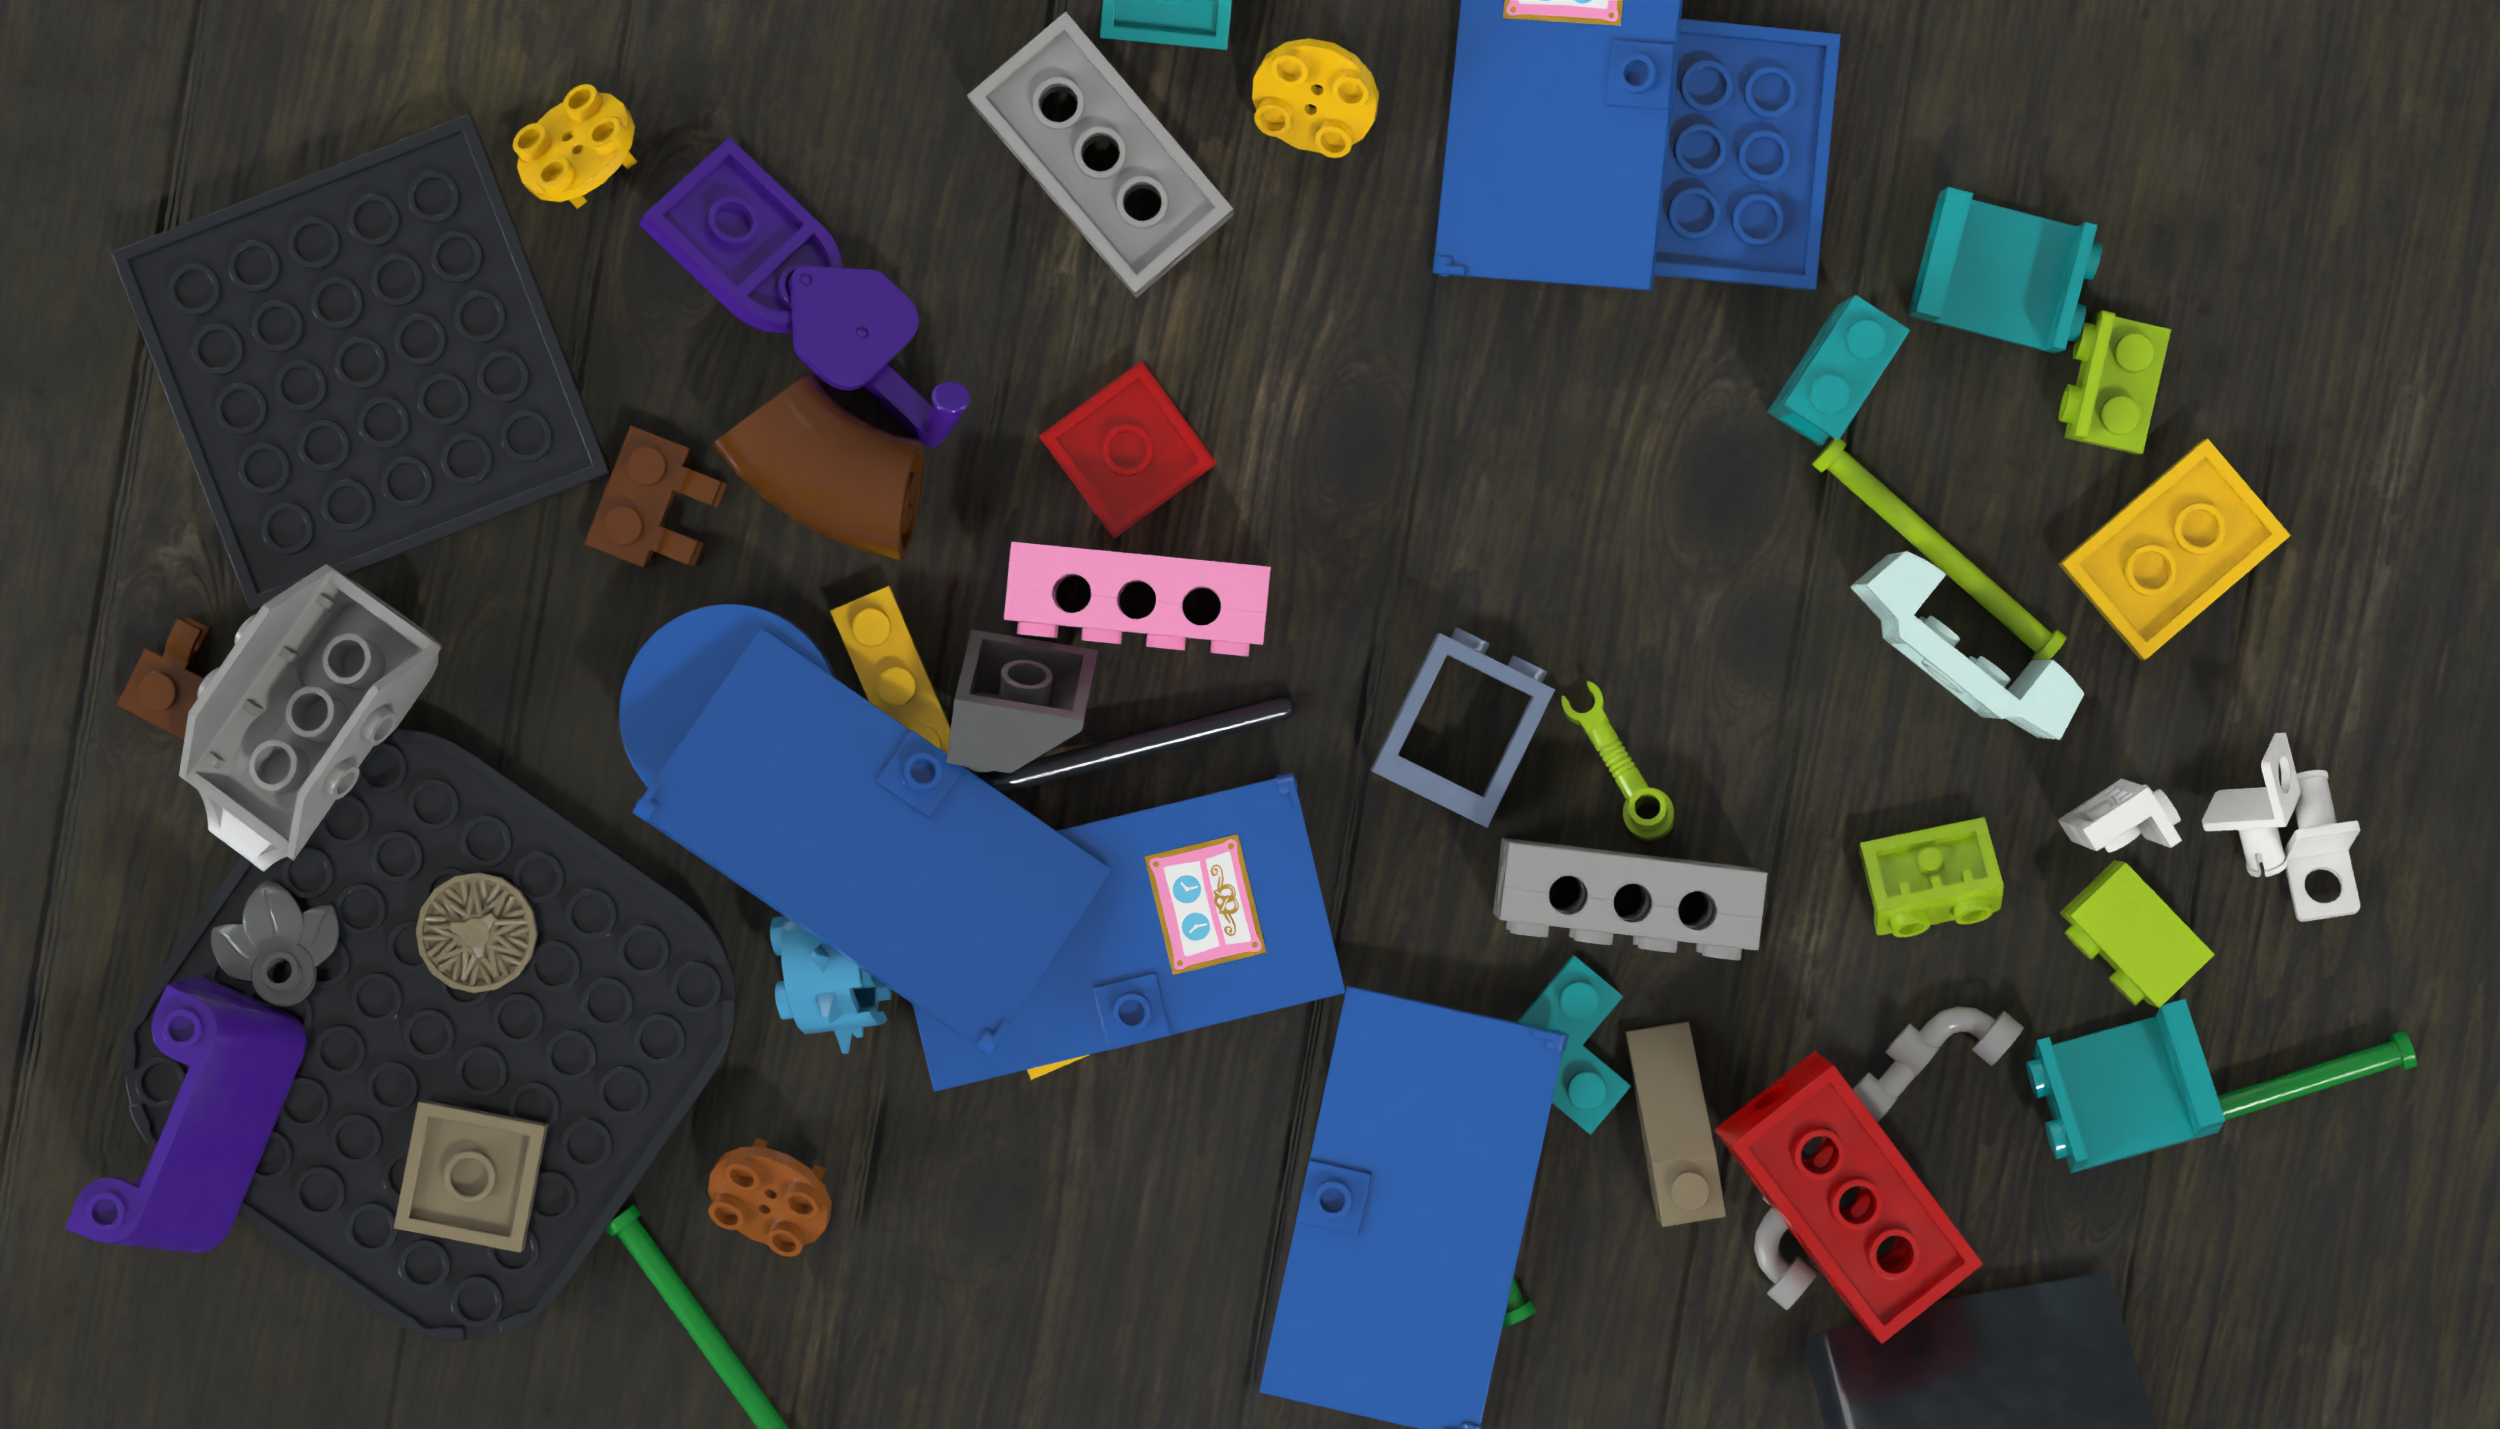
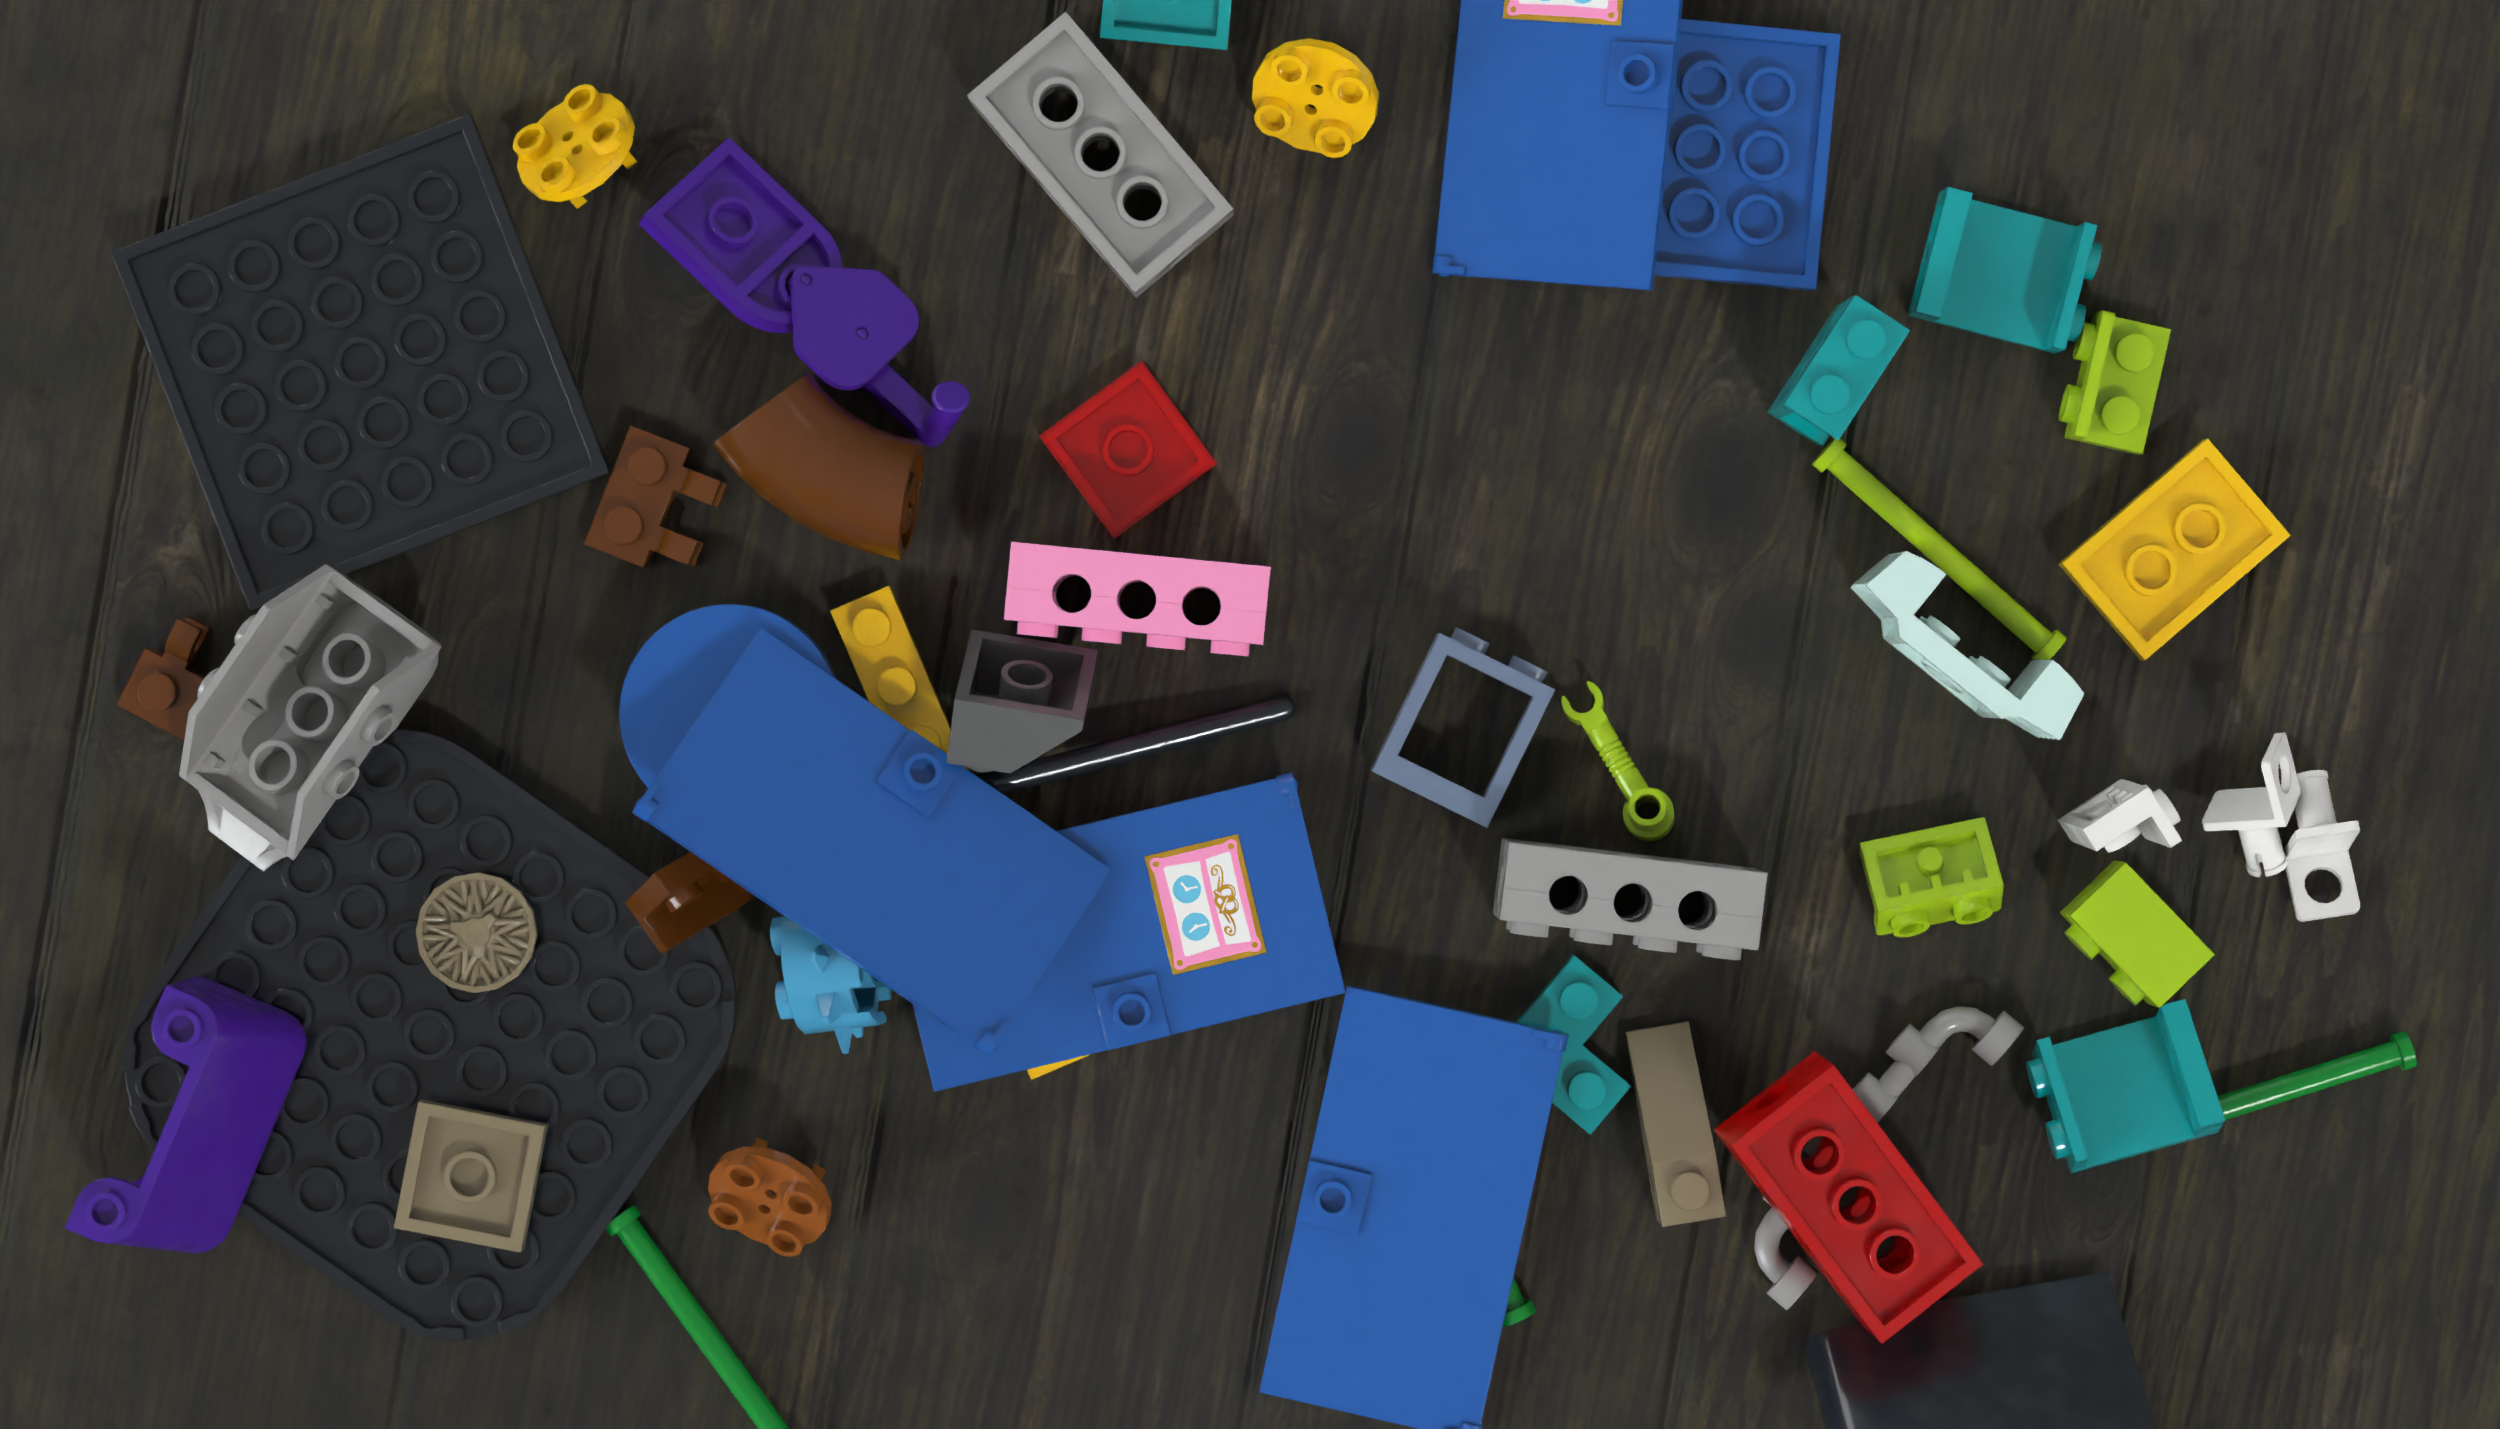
dark grey plate [211,880,339,1007] -> none
none -> reddish brown bracket [625,852,756,953]

